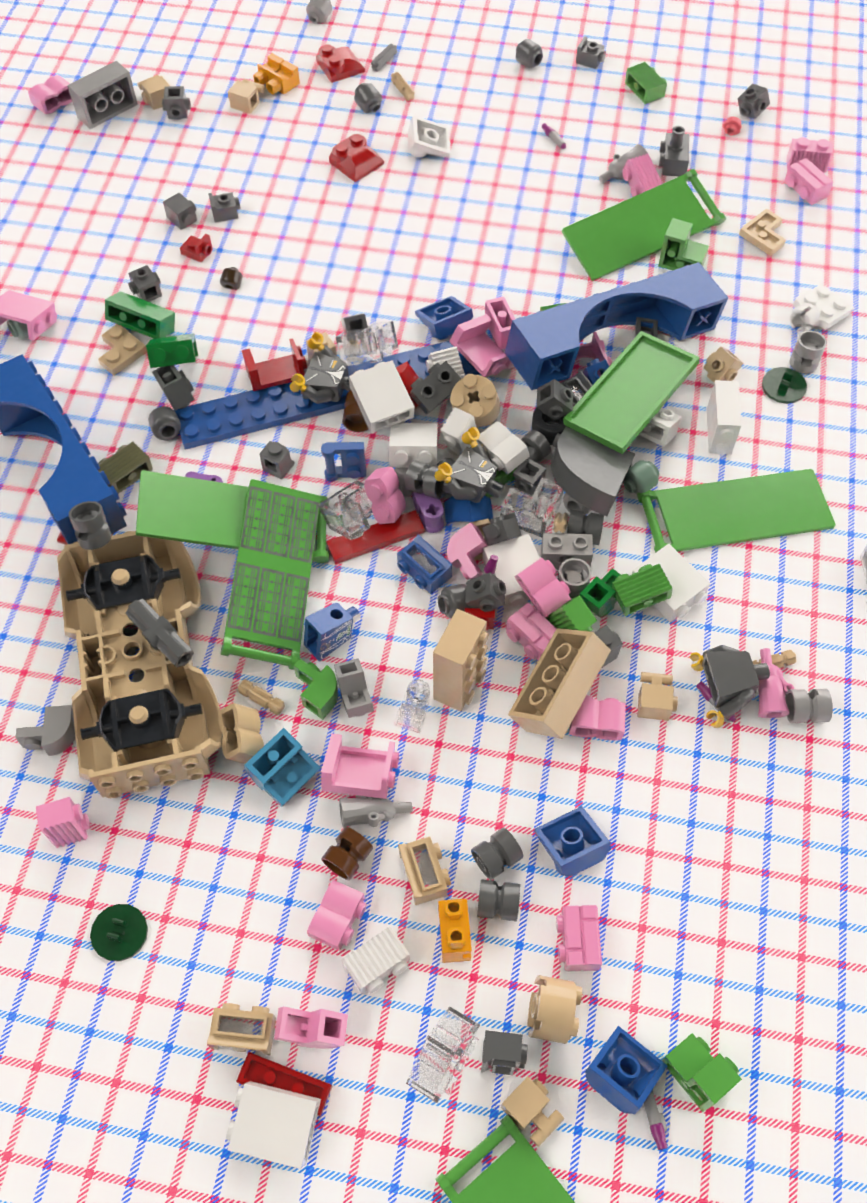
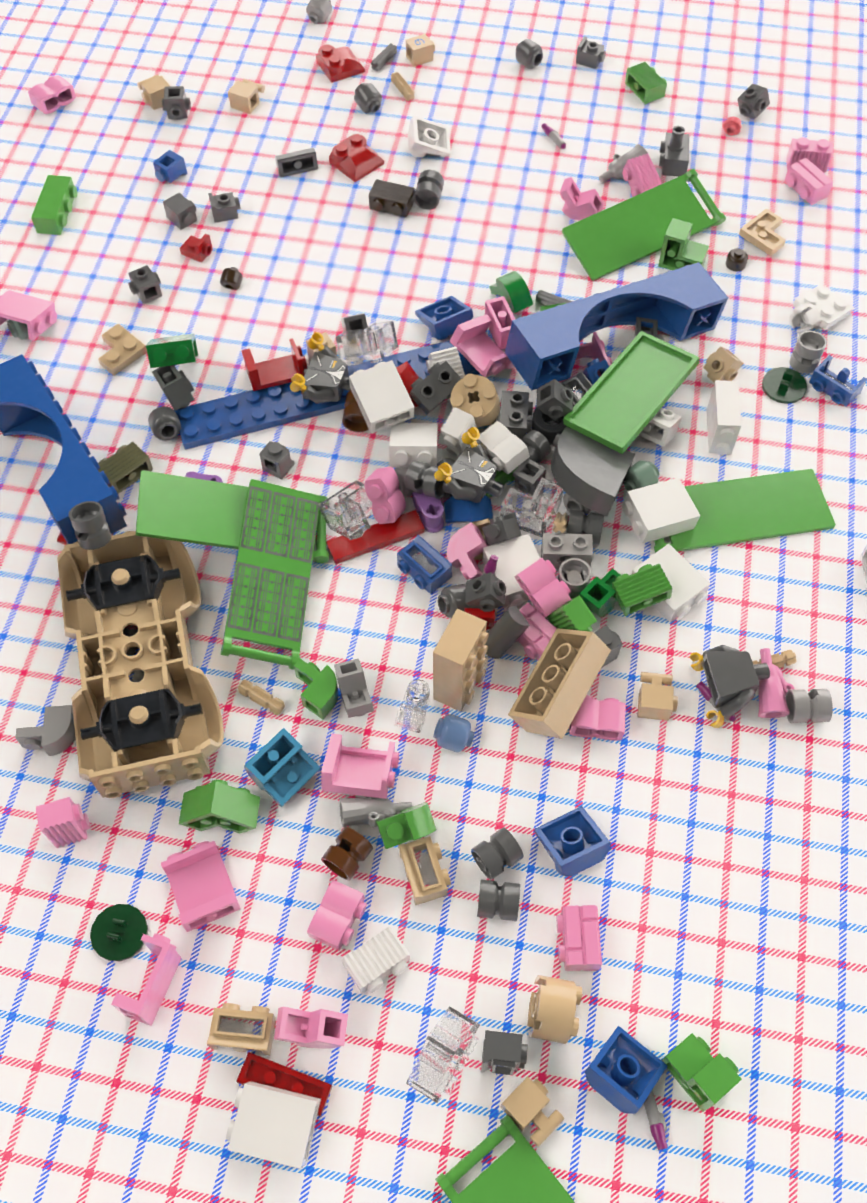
light grey brick [67,60,138,129] -> none
green brick [105,291,175,339] -> none
dark grey piece [125,599,194,668] -> none
tan brick [219,703,264,764] -> none
light orange hips [253,53,300,95] -> none
torso [304,602,361,662] -> none
blue plate [321,442,367,482] -> none
light orange hips [438,898,472,963] -> none
none -> bright green brick [31,175,78,235]
none -> bright pink panel [111,933,182,1026]
none -> blue brick [153,149,188,183]
none -> bright pink panel [161,841,241,932]
none -> bright green brick [178,780,260,834]
none -> dark grey brick [275,147,318,177]
none -> dark brown brick [368,179,415,218]
none -> bright green brick [376,802,437,849]
none -> tan brick [405,33,435,67]
none -> dark grey wheel [414,169,444,210]
none -> medium blue head [433,714,475,753]
none -> dark grey brick [485,606,530,659]
none -> green brick [489,271,533,313]
none -> dark grey brick [500,390,533,439]
none -> axle [535,290,573,306]
none -> bright pink brick [559,177,604,221]
none -> white brick [622,477,700,544]
none -> dark brown piece [725,248,748,272]
none -> blue window [809,355,867,407]

